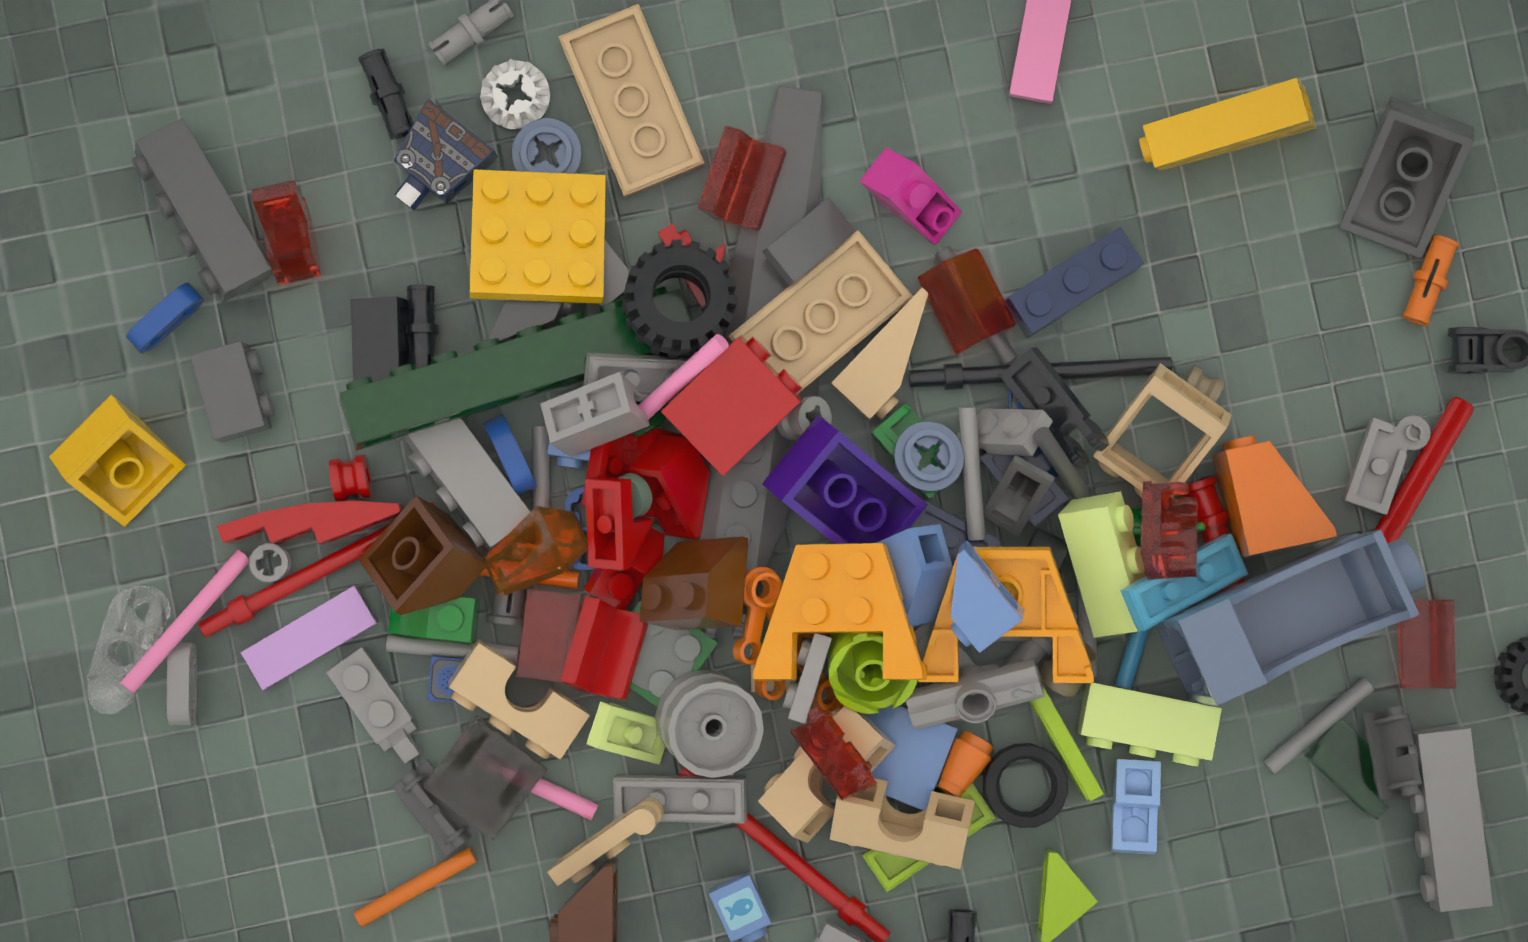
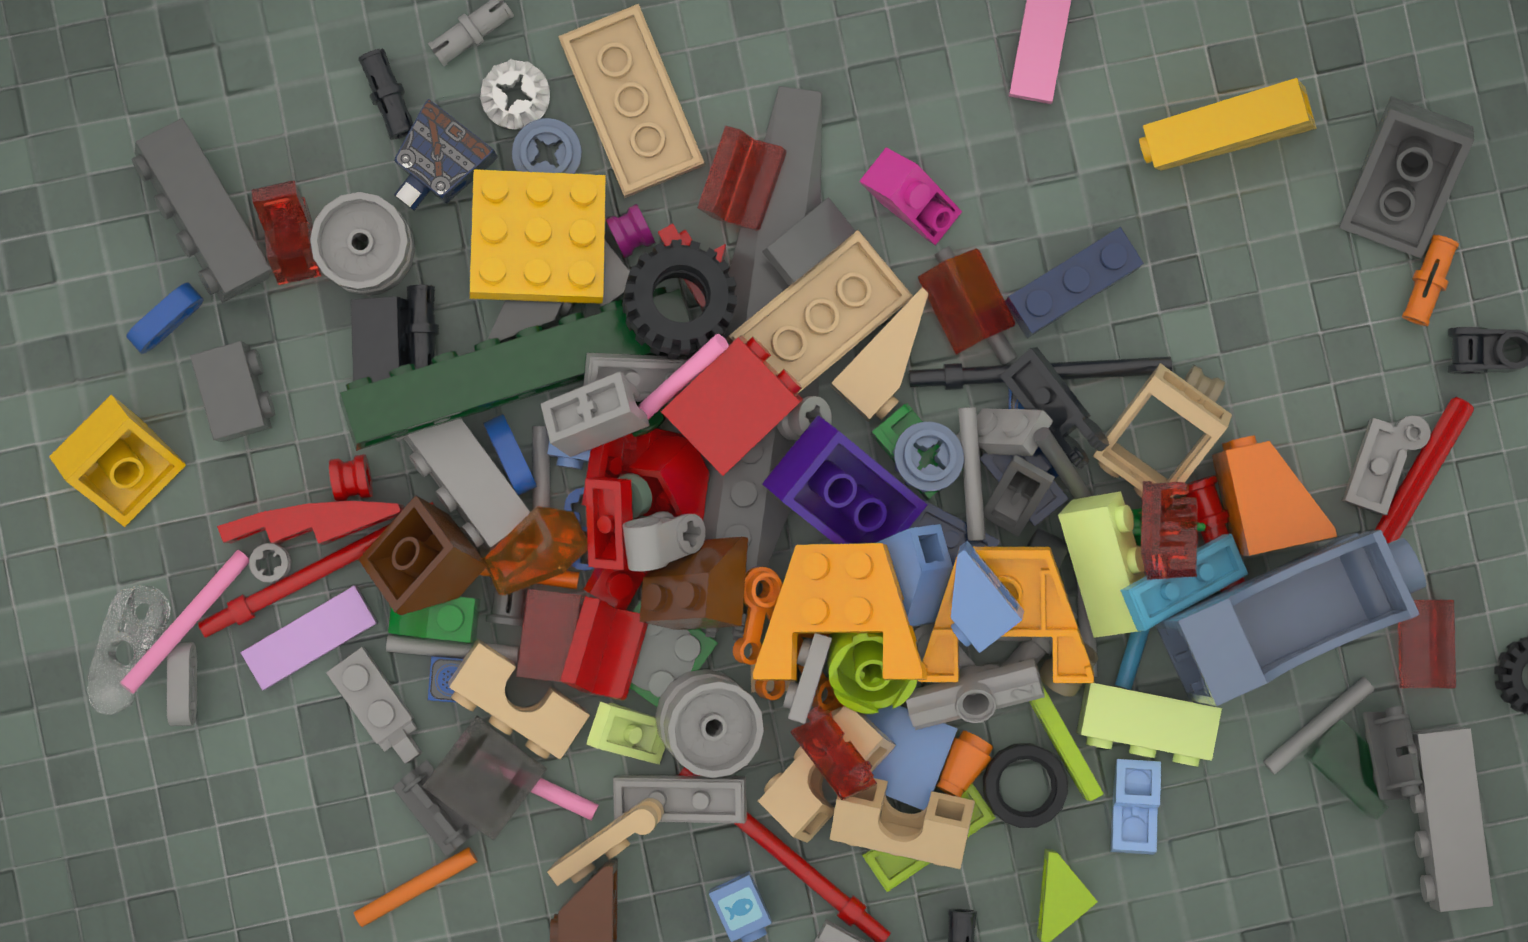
none -> light grey wheel [310,192,415,296]
none -> magenta wheel [605,204,656,258]
none -> light grey piece [622,512,705,571]

